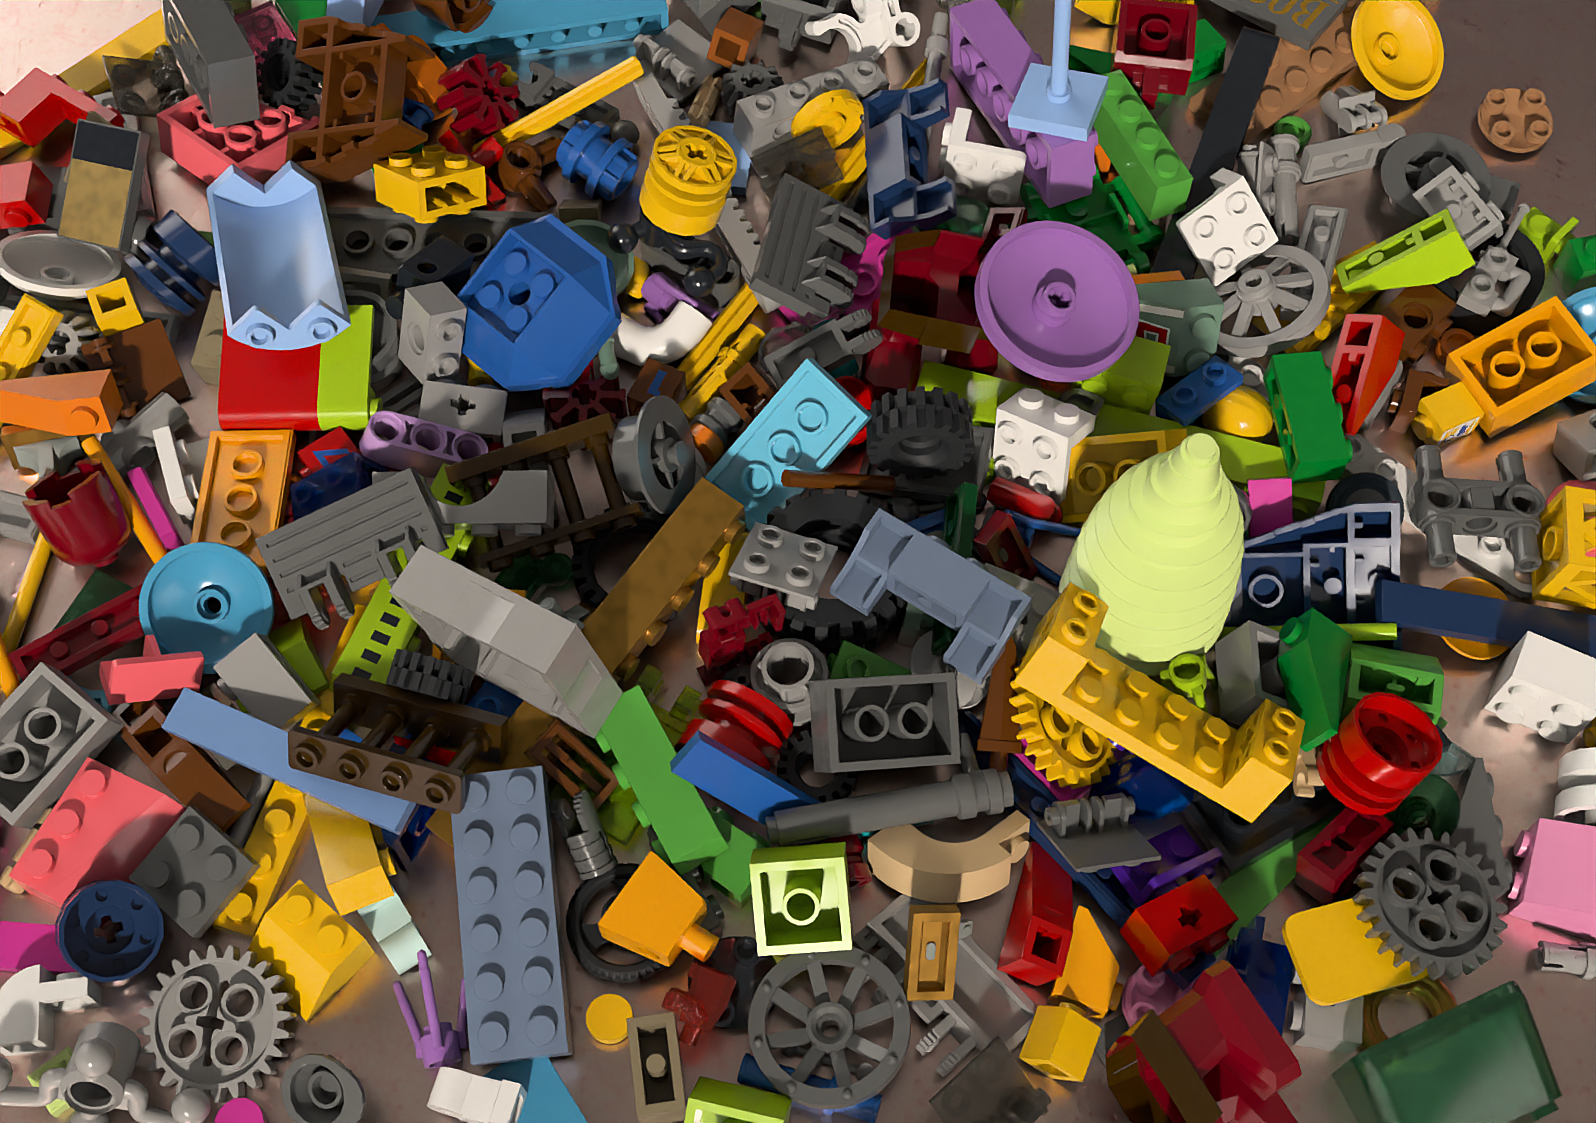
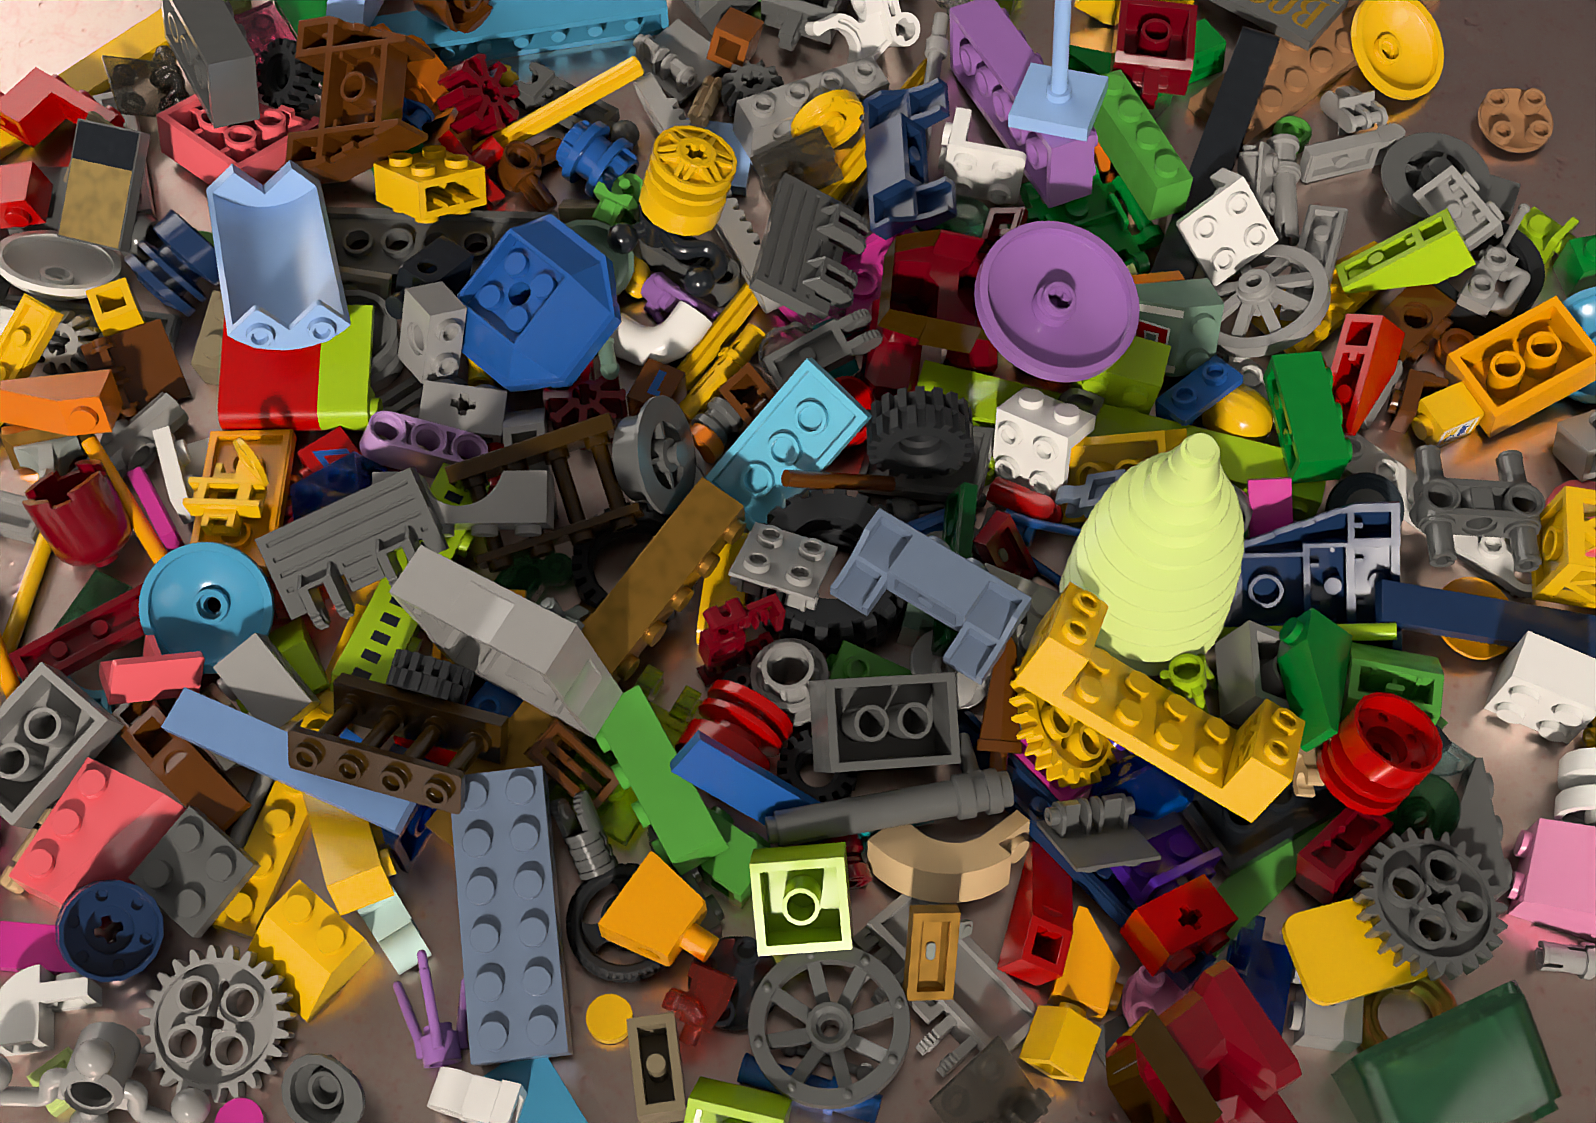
none -> yellow piece [182,438,270,536]
none -> bright green hips [592,173,643,226]
none -> sand blue plate [1055,469,1127,519]

